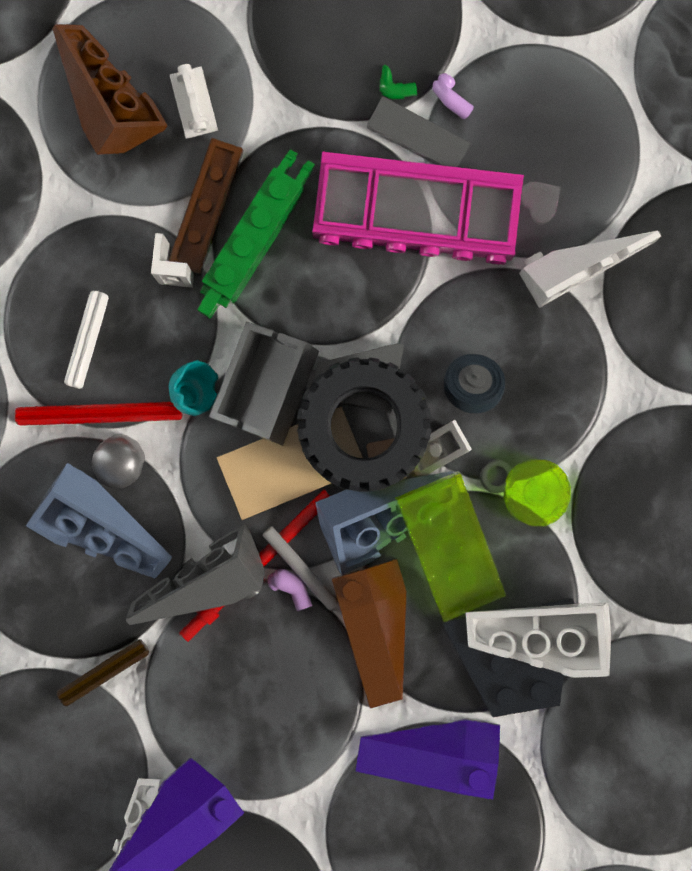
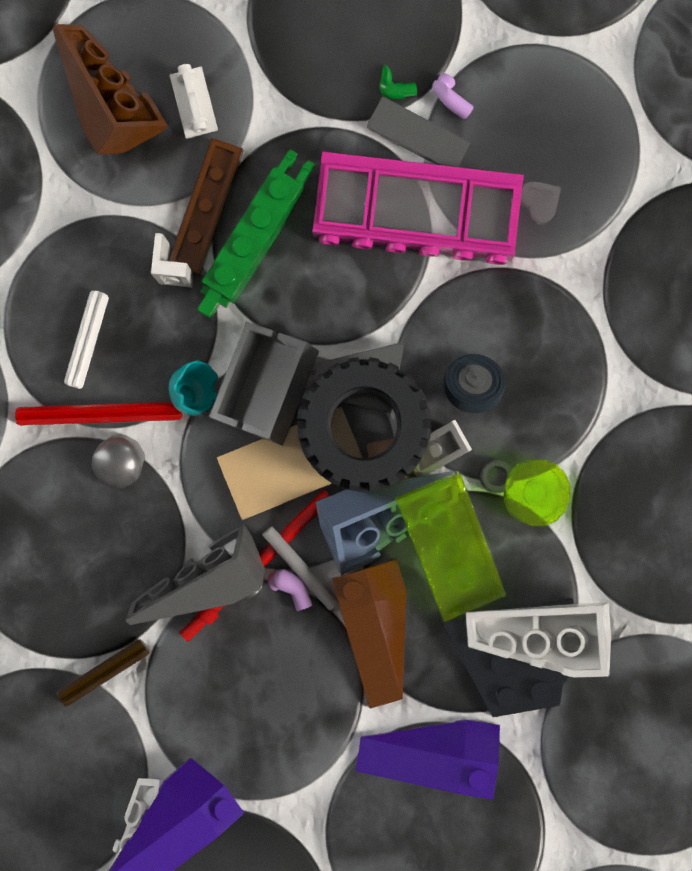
sand blue wedge [26,463,172,578] -> none
white wedge [519,231,661,308] -> none

